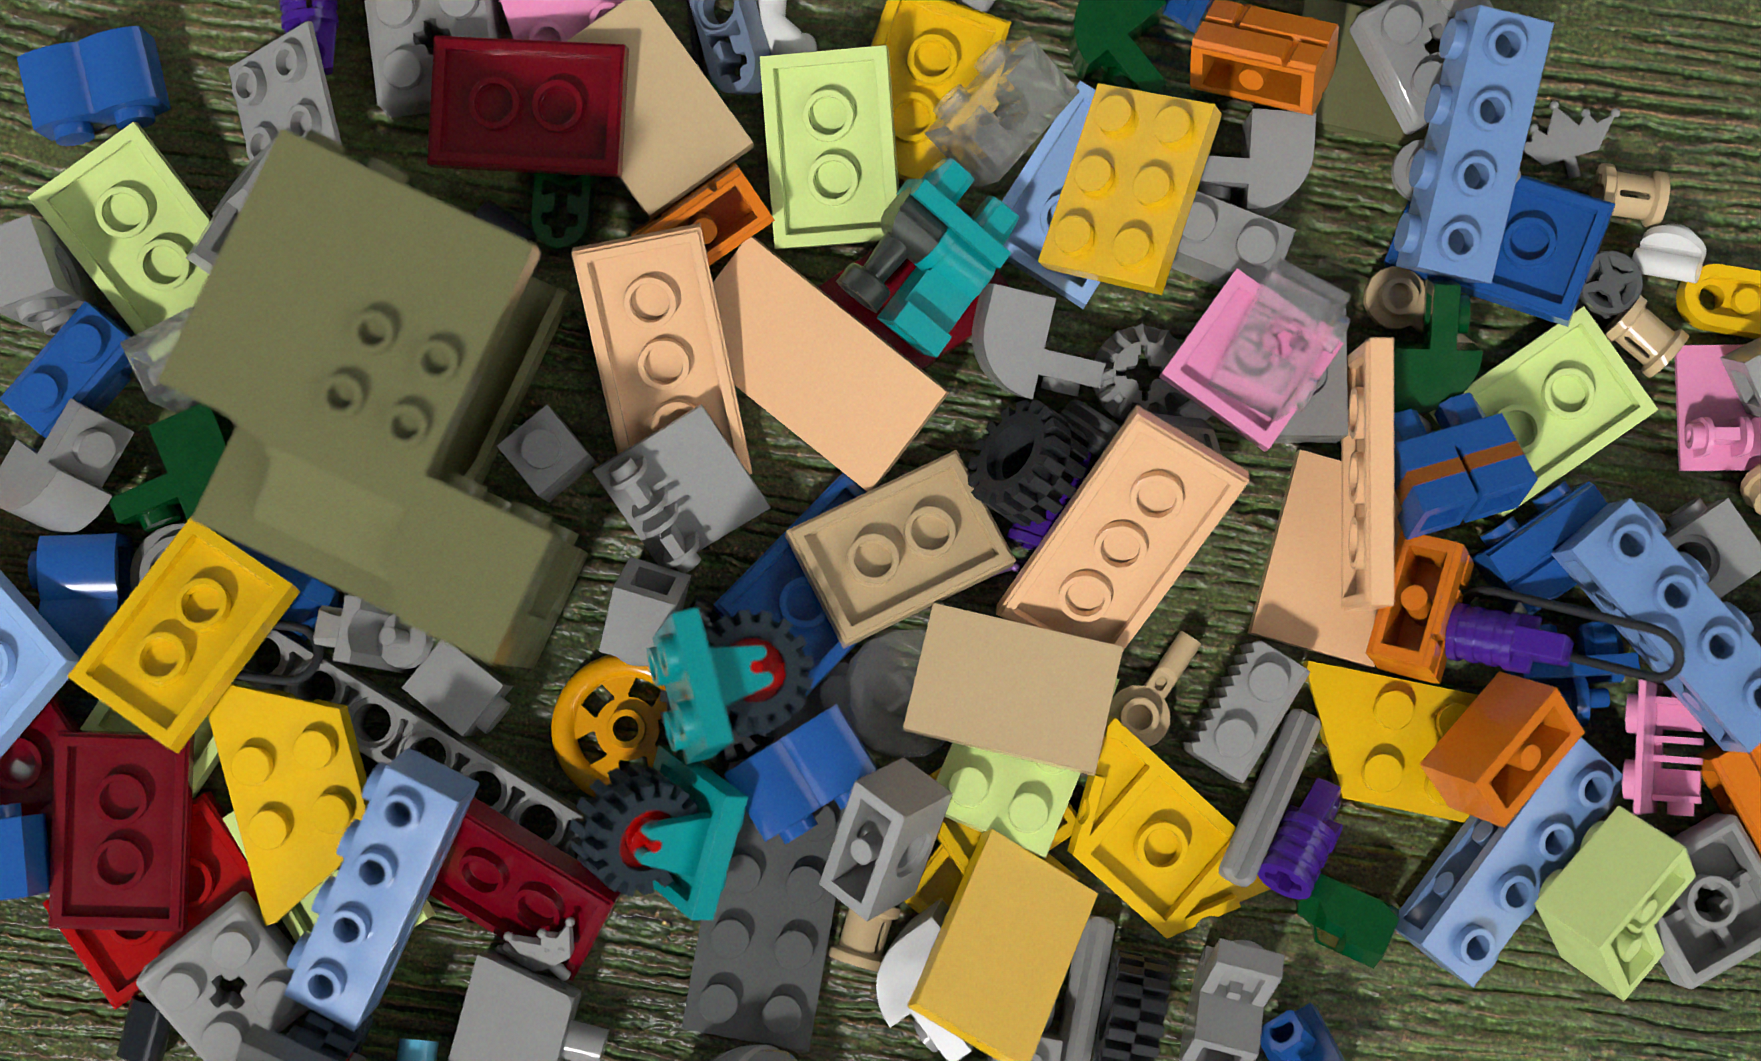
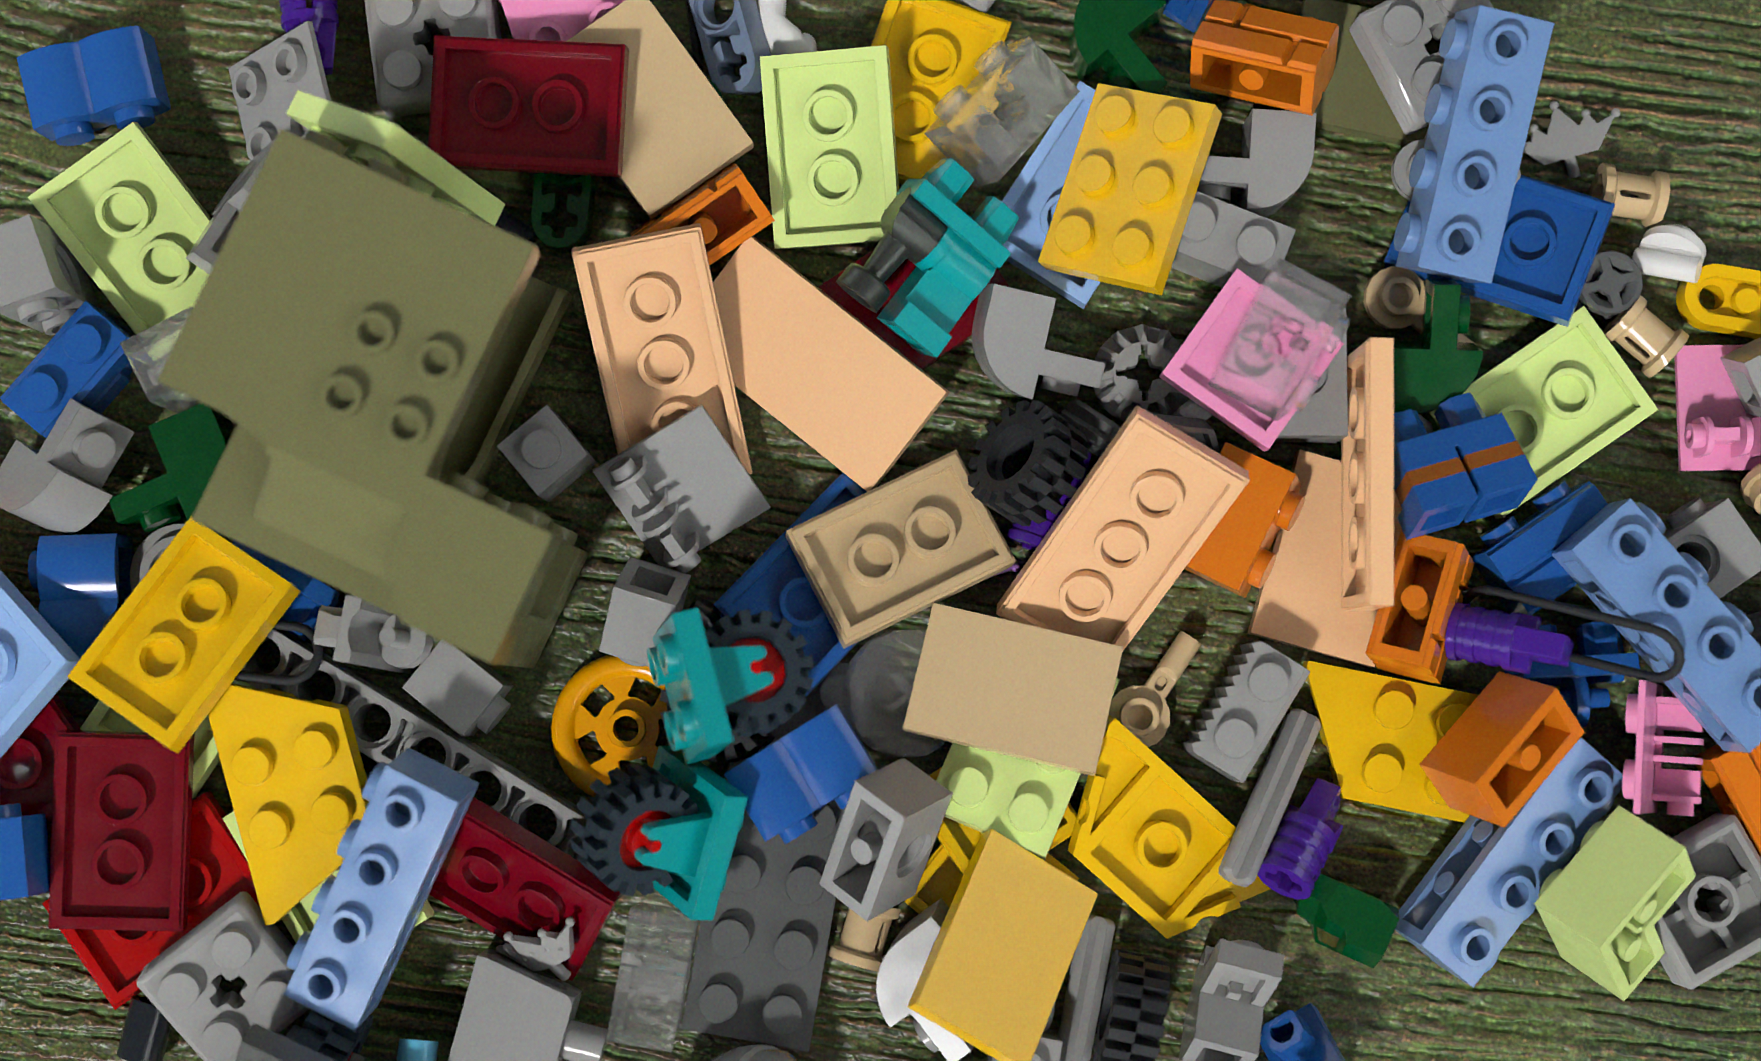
none -> yellowish green plate [286,90,505,226]
none -> clear brick [606,902,700,1052]
none -> orange brick [1185,442,1305,598]

